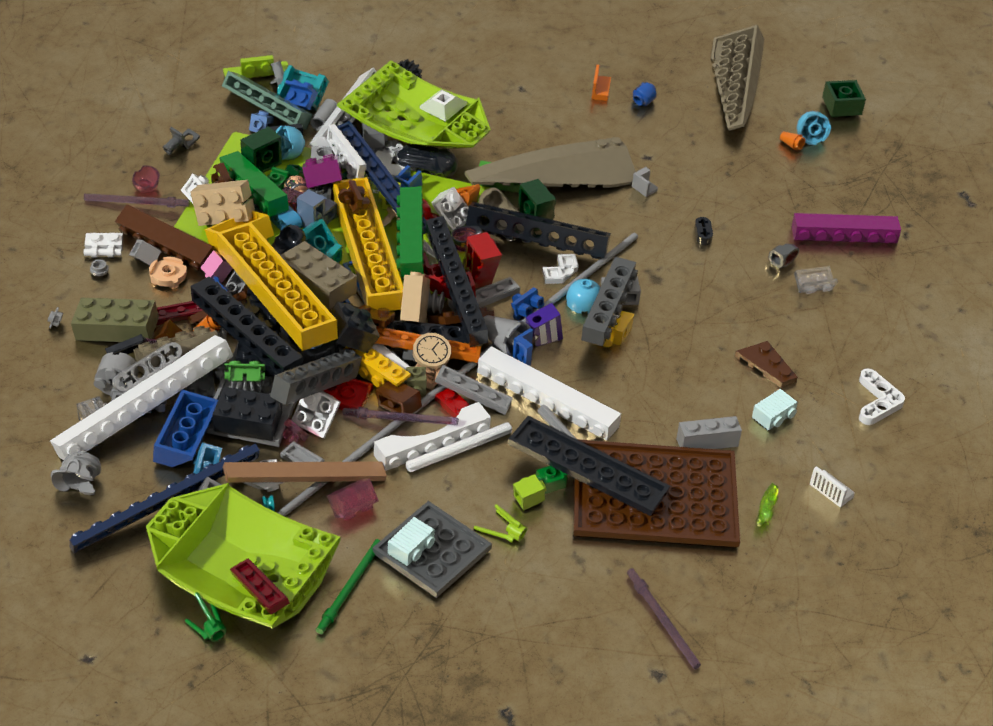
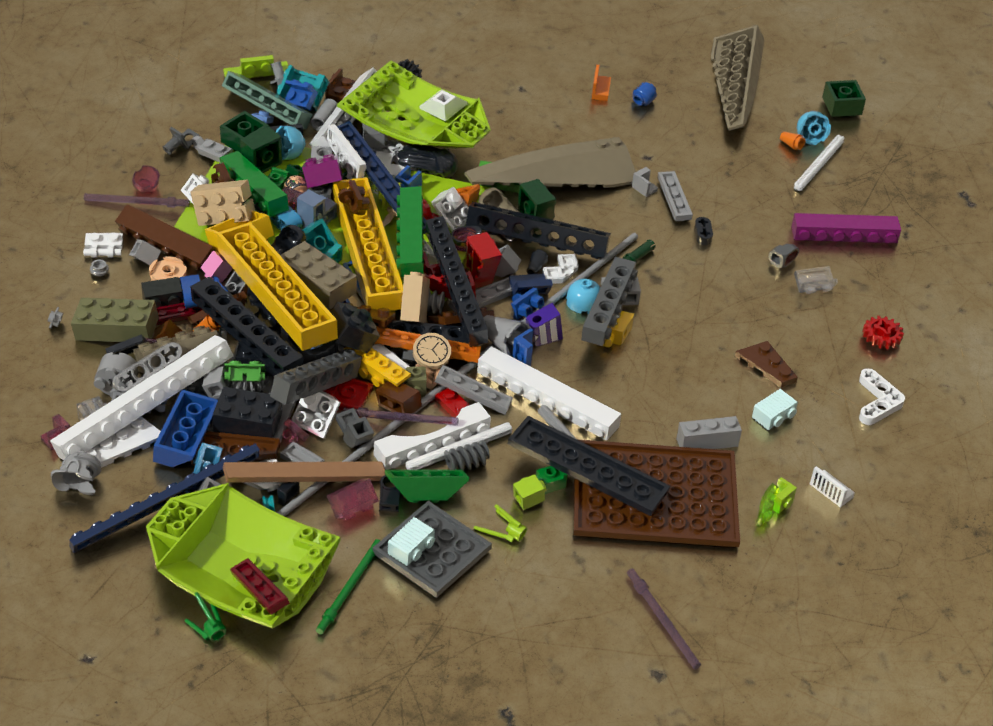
none -> clear pink panel [41,414,70,450]
none -> white wing [87,417,161,468]
none -> pearl dark grey brick [141,277,183,307]
none -> blue beam [180,274,200,309]
none -> light grey hinge [191,136,233,162]
none -> reddish brown wing [191,431,281,466]
none -> light grey brick [202,366,231,399]
none -> dark green brick [220,111,269,153]
none -> black bracket [277,482,300,506]
none -> reddish brown bracket [325,69,356,103]
none -> dark grey brick [335,408,374,448]
none -> black piece [379,475,400,512]
none -> green wedge [385,470,469,503]
none -> dark grey piece [444,440,490,471]
none -> light grey slope [495,245,521,277]
none -> dark blue panel [509,274,553,296]
none -> black cone [526,250,548,274]
none -> dark green pin [623,239,656,262]
none -> light grey plate [657,171,693,221]
none -> lime bracket [773,477,797,513]
none -> white axle [794,135,845,191]
none -> red gear [862,316,904,349]

